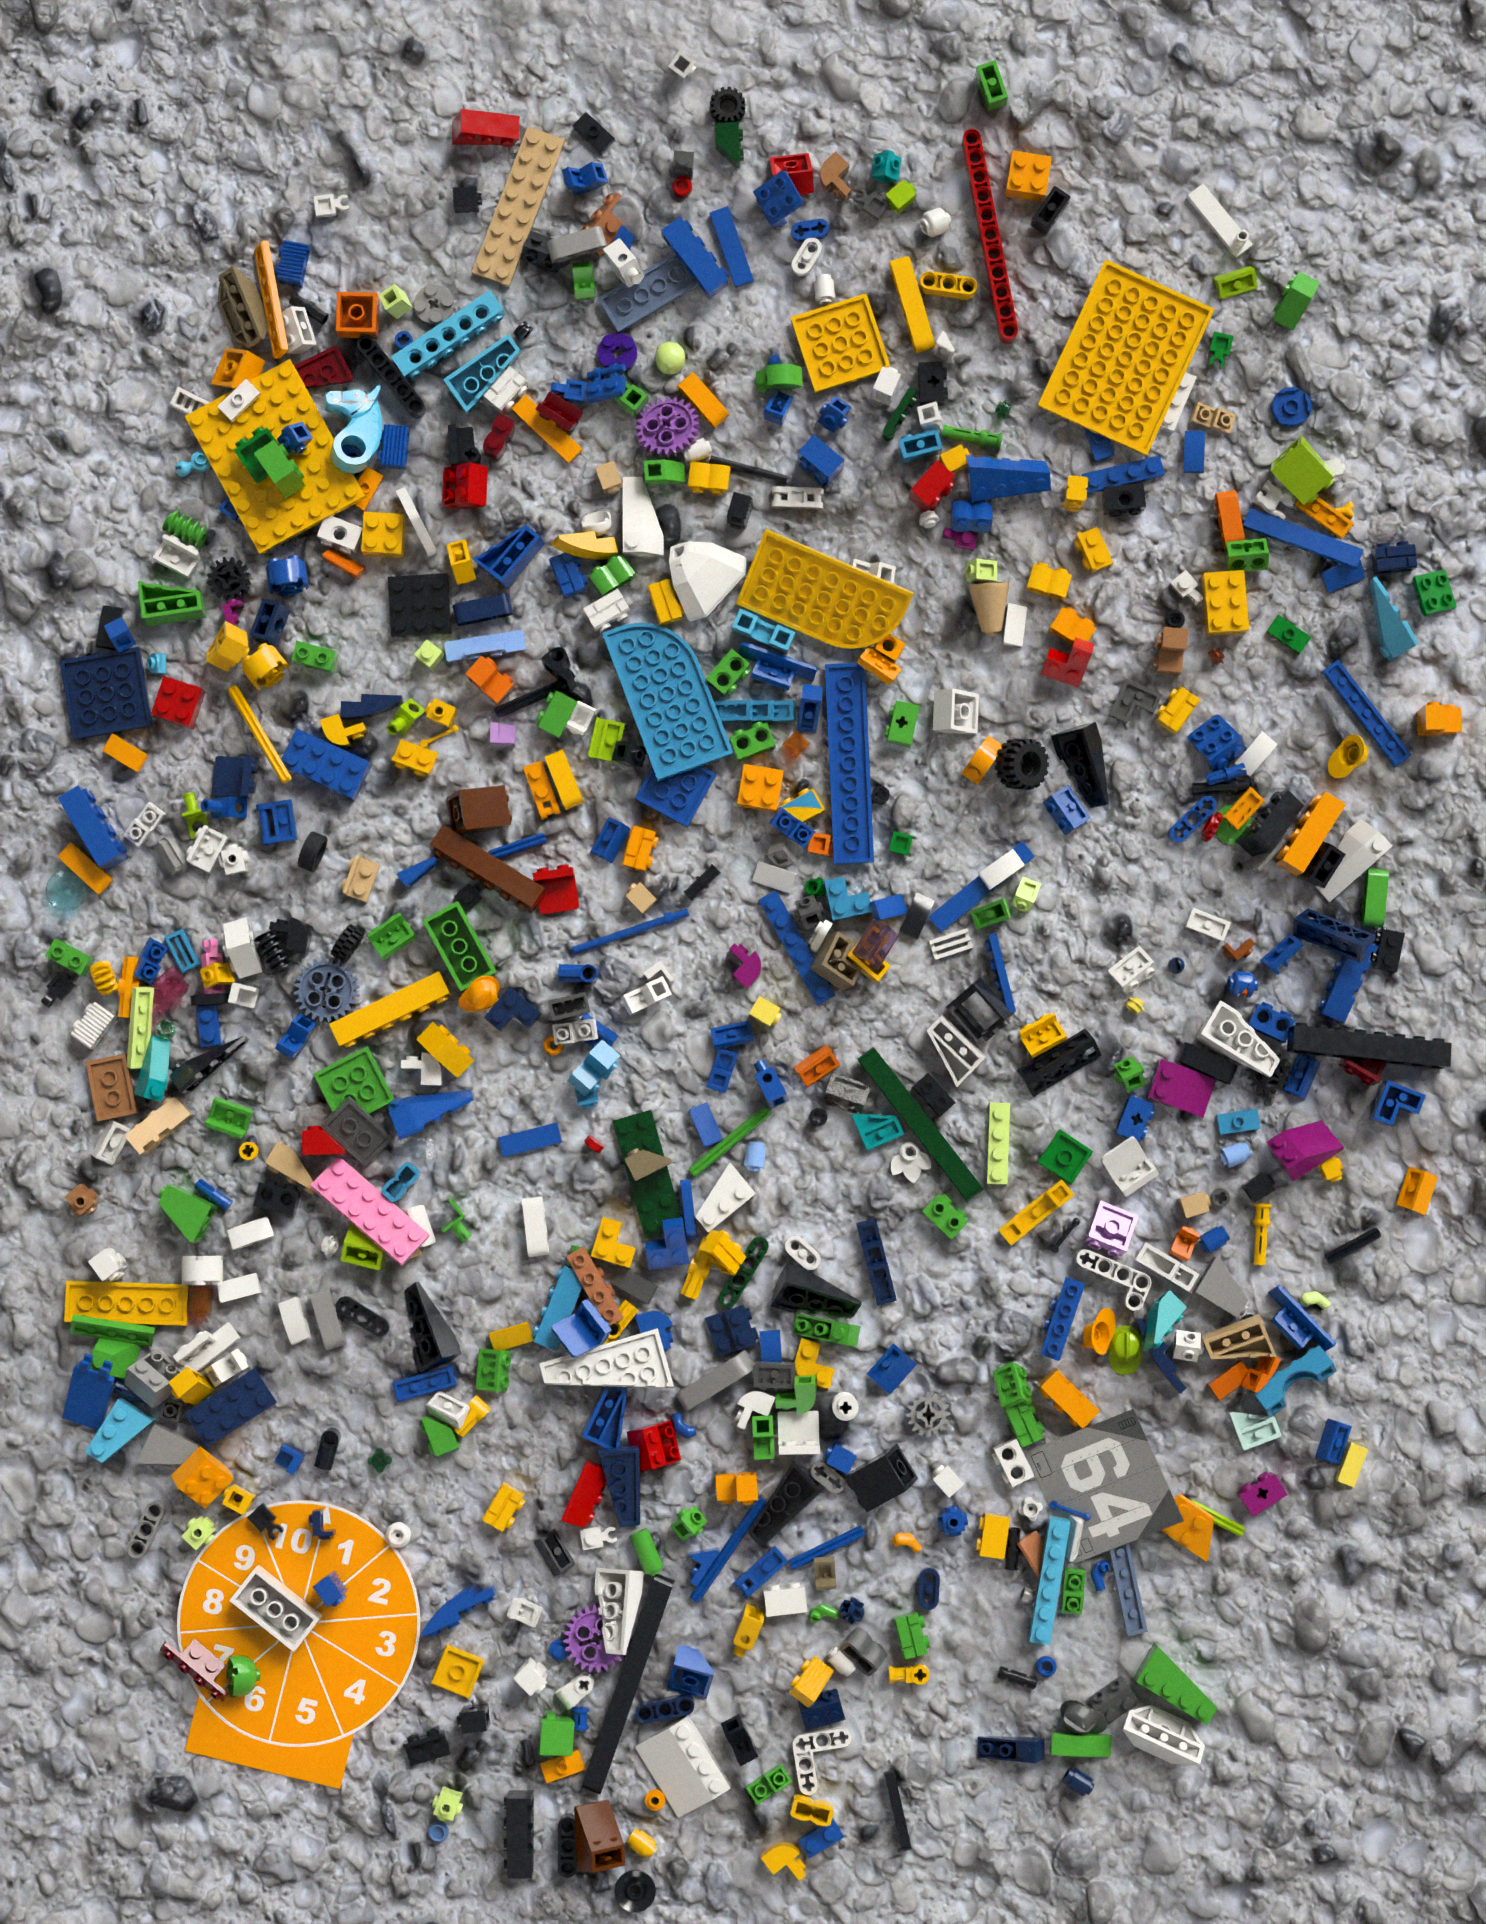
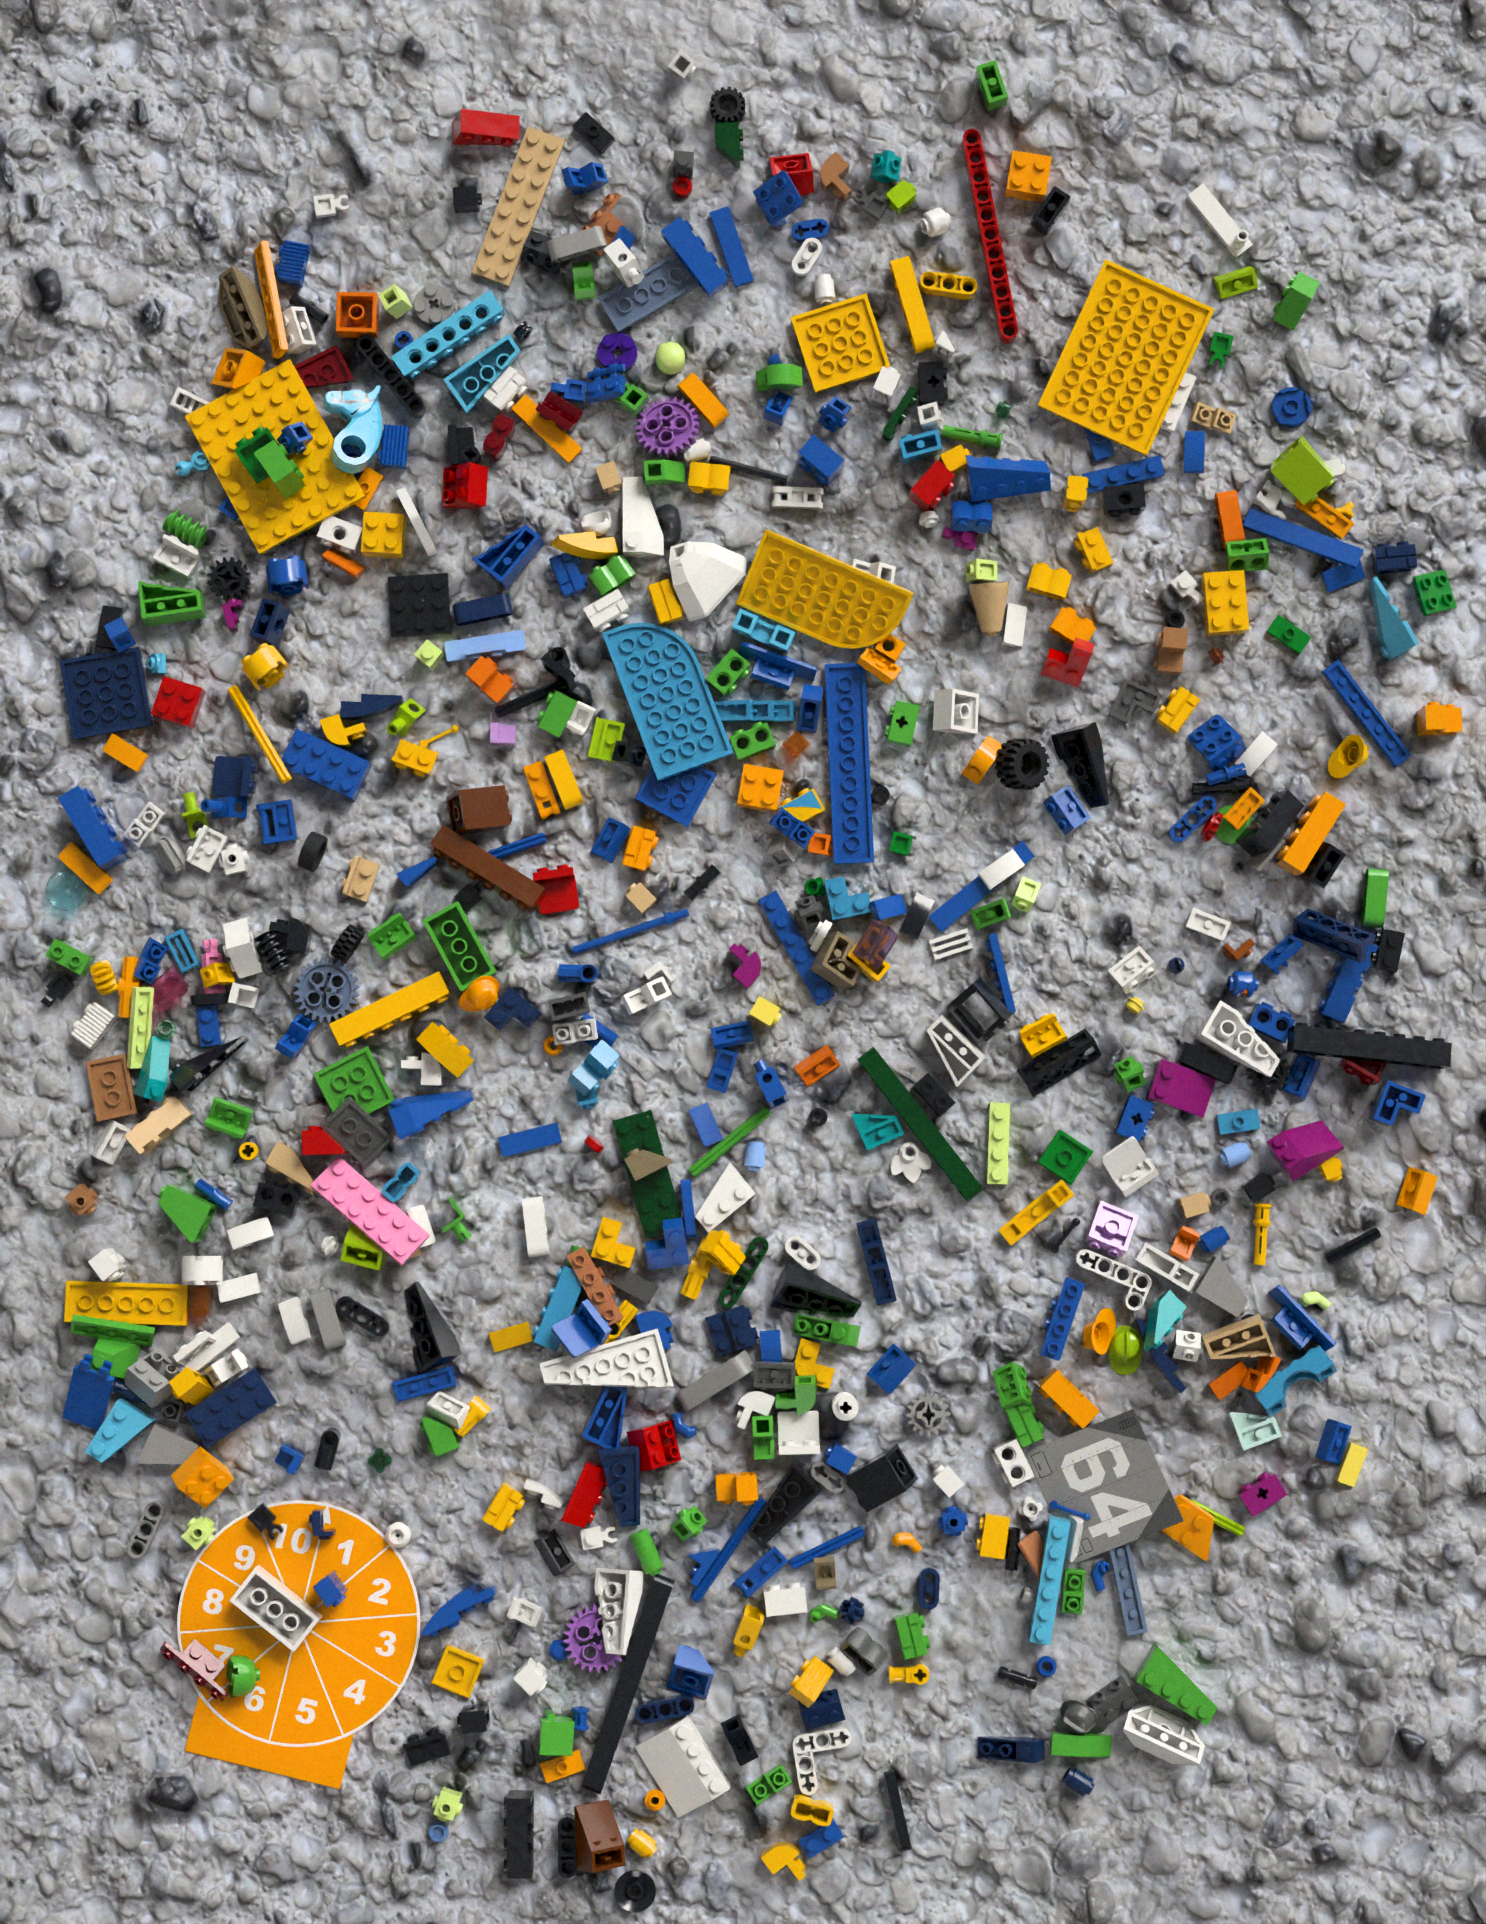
yellow brick [206,621,249,672] -> none
white plate [217,379,261,422] -> none
yellow brick [222,1484,256,1515] -> none
bright green brick [291,641,339,674] -> none
yellow brick [425,698,458,729] -> none
yellow slope [446,539,477,585] -> none
bright green bracket [476,1348,511,1392] -> none
white piece [555,1672,594,1710] -> none
black brick [727,492,753,530] -> none
white slope [752,861,797,894] -> none
clear smoke bracket [823,1072,871,1114] -> none
bright green brick [921,1194,968,1240] -> none
white wedge [1315,819,1392,902] -> none
none -> white slope [524,1478,563,1510]

